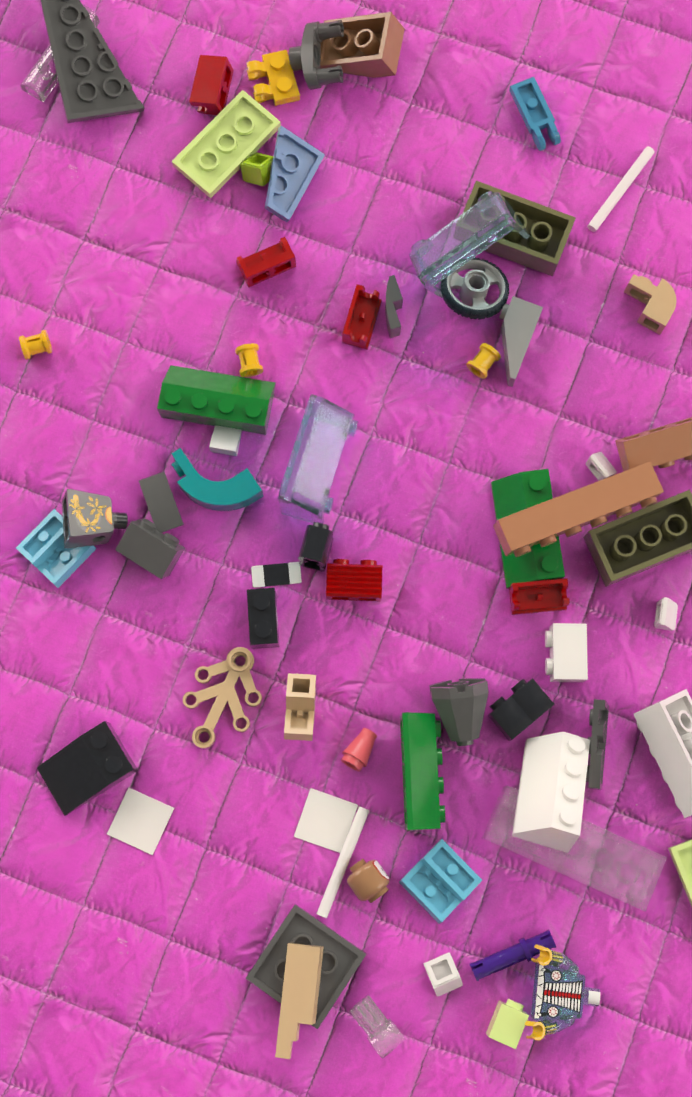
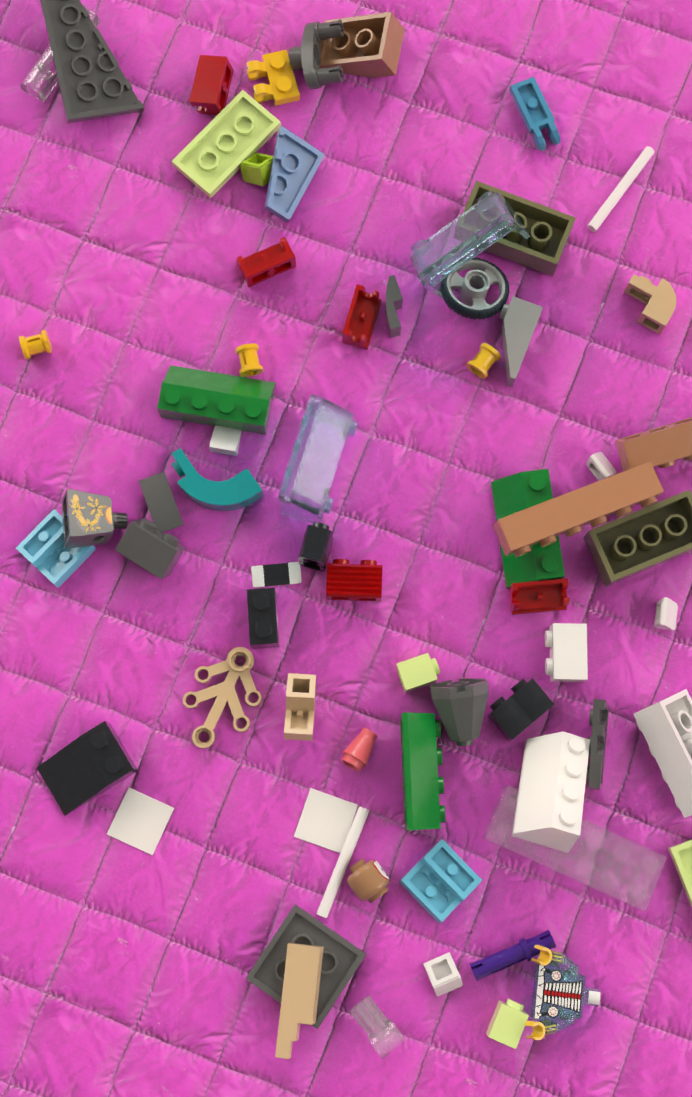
none -> yellowish green brick [396,653,440,692]

